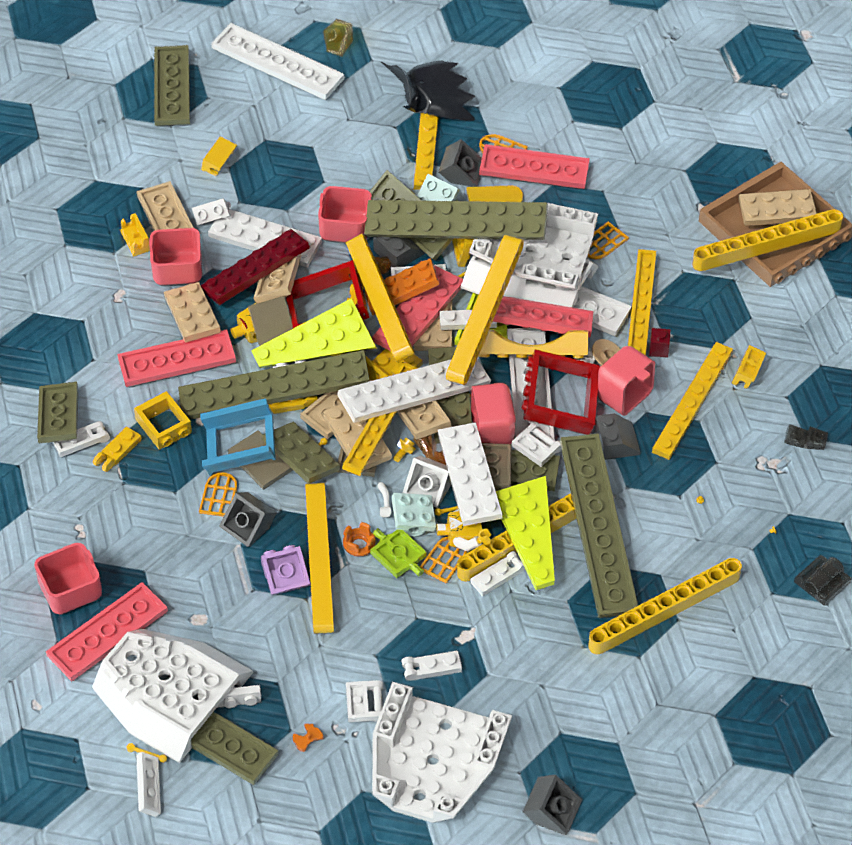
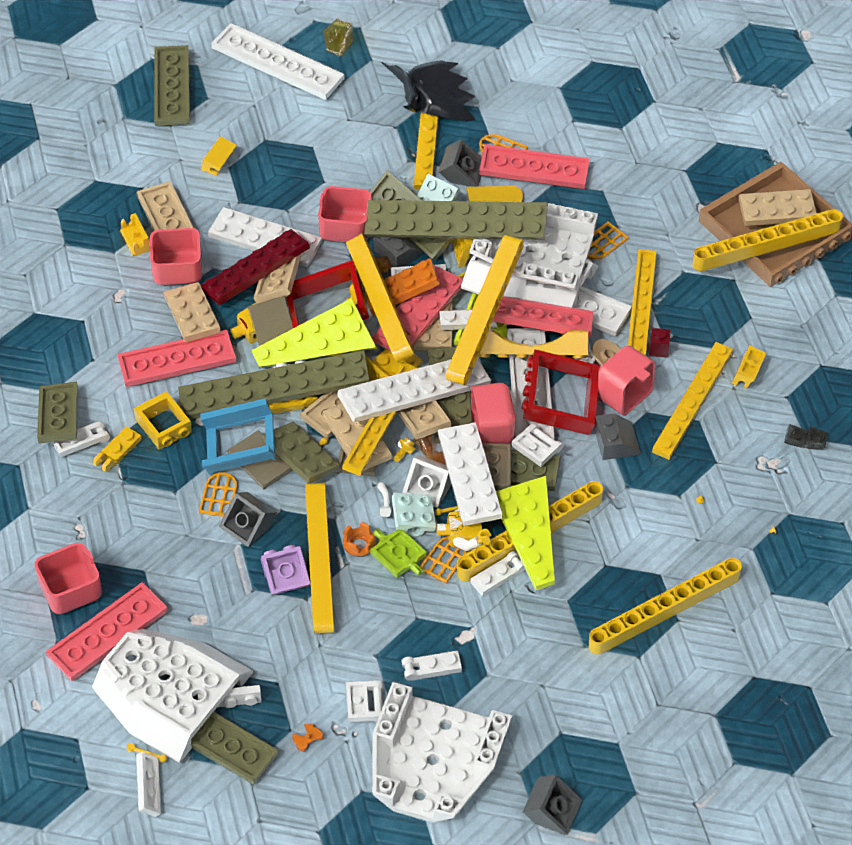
white hinge [192,198,231,225] -> none
olive plate [560,434,638,618] -> none
clear smoke plate [794,555,852,606] -> none

